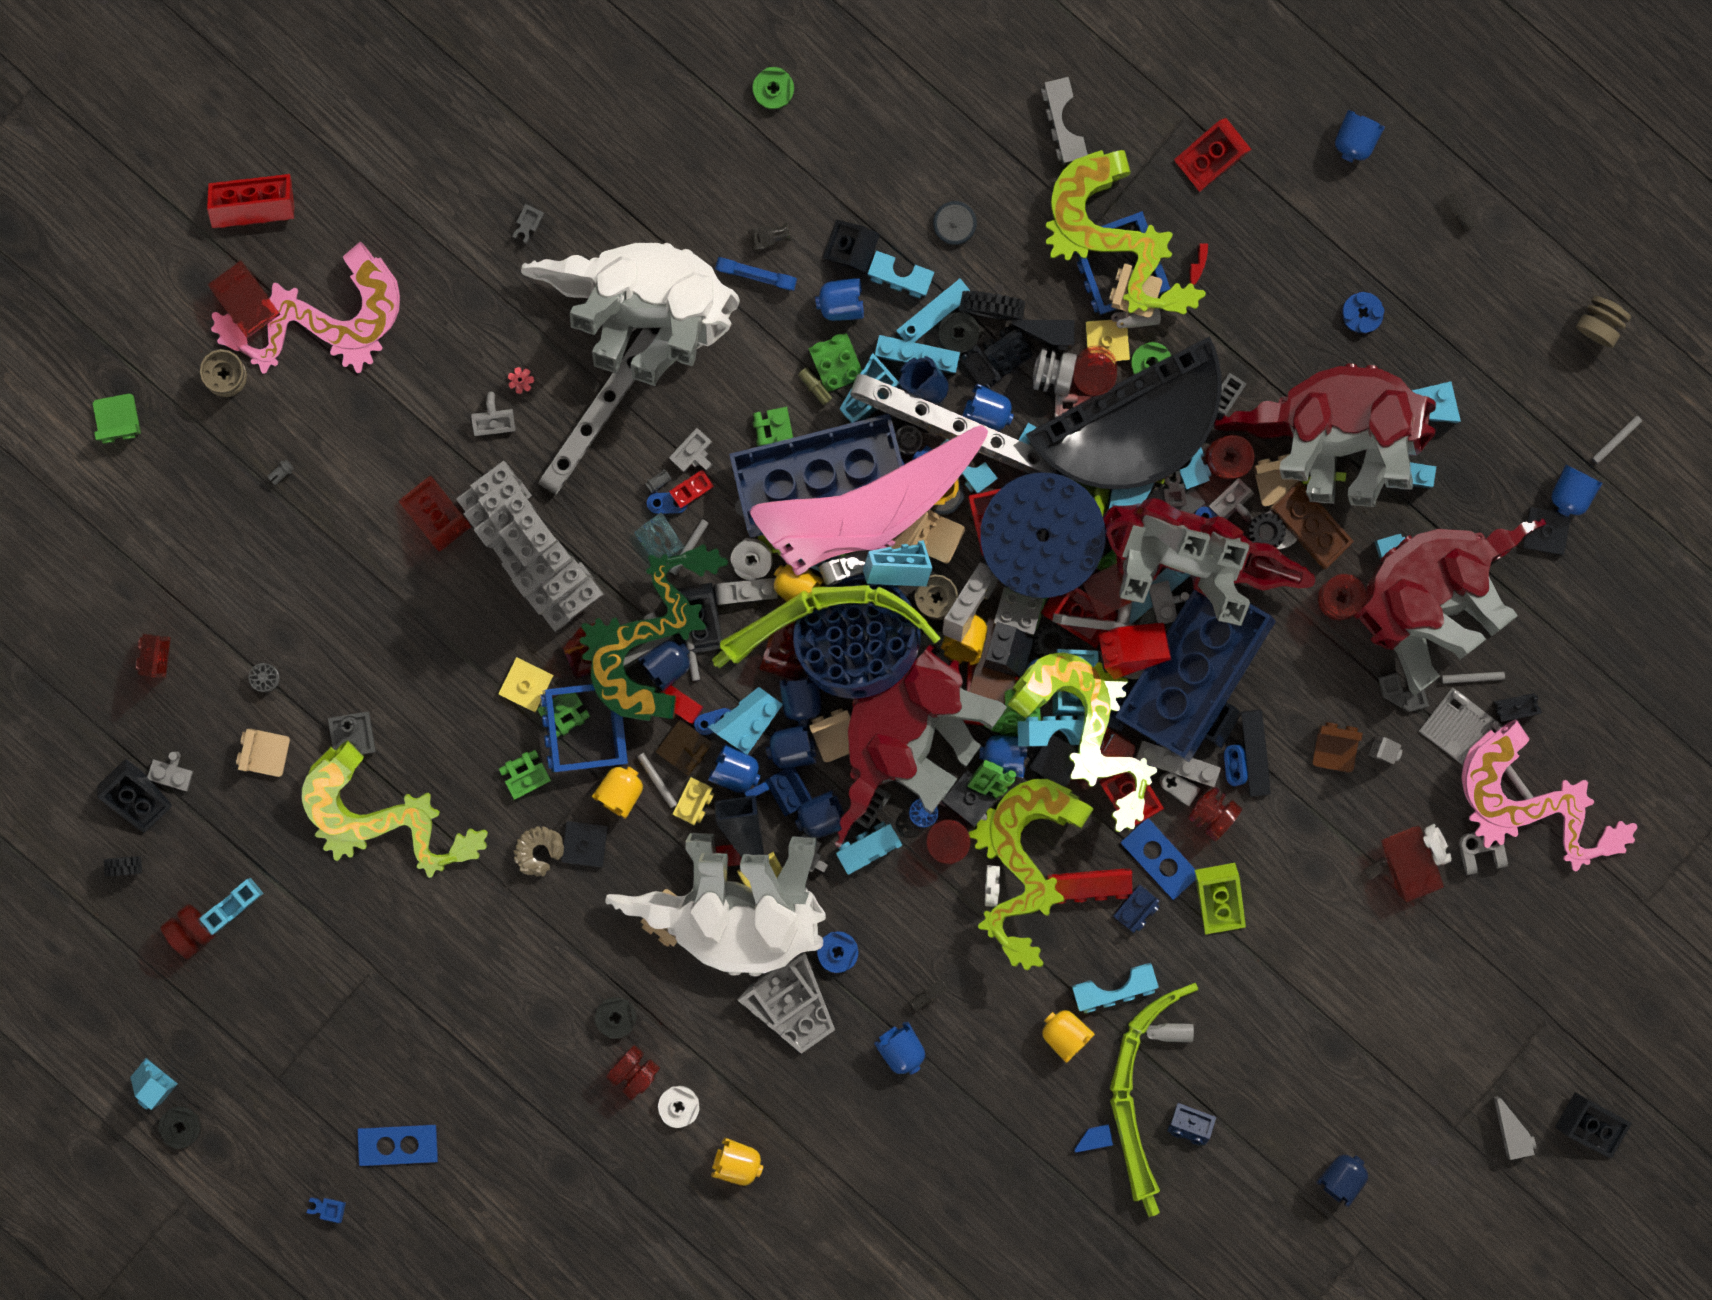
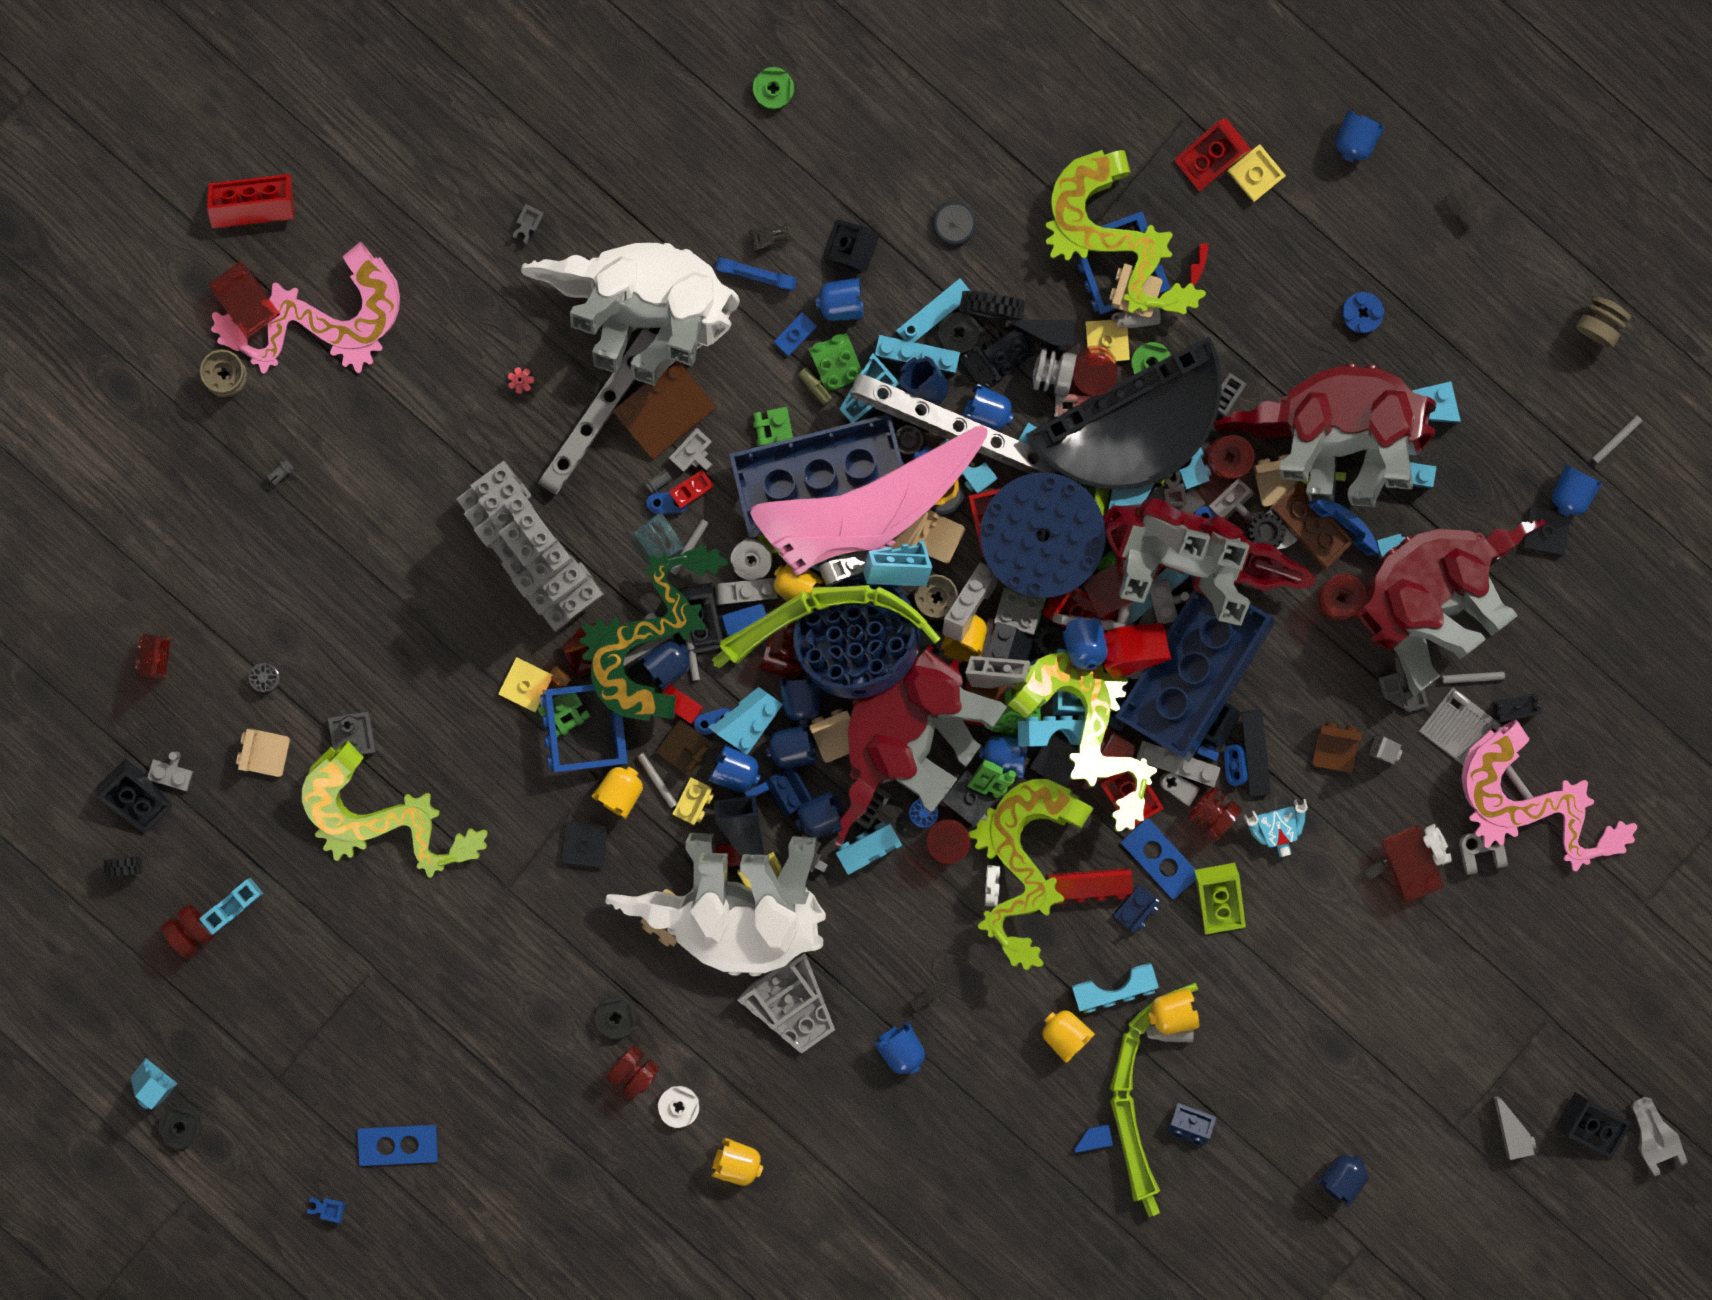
bright green bracket [93,394,141,444] -> none
clear red slope [399,475,472,552] -> none
light grey plate [471,392,516,436] -> none
bright green plate [499,750,552,800] -> none
dark tan piece [514,826,564,877] -> none
blue plate [817,931,858,973] -> none
medium azure arch [868,251,934,299] -> none
light grey arch [1041,77,1088,165] -> none
none -> clear orange plate [550,666,573,686]
none -> reddish brown slope [613,361,717,460]
none -> blue slope [721,603,766,636]
none -> blue plate [774,312,817,357]
none -> light grey slope [965,656,1030,688]
none -> blue cylinder [1062,617,1108,670]
none -> yellow cylinder [1148,989,1199,1035]
none -> blue plate [1195,743,1219,761]
none -> light yellow plate [1228,144,1286,203]
none -> medium azure torso [1244,799,1308,857]
none -> blue slope [1308,499,1380,556]
none -> light grey animal [1631,1097,1687,1176]

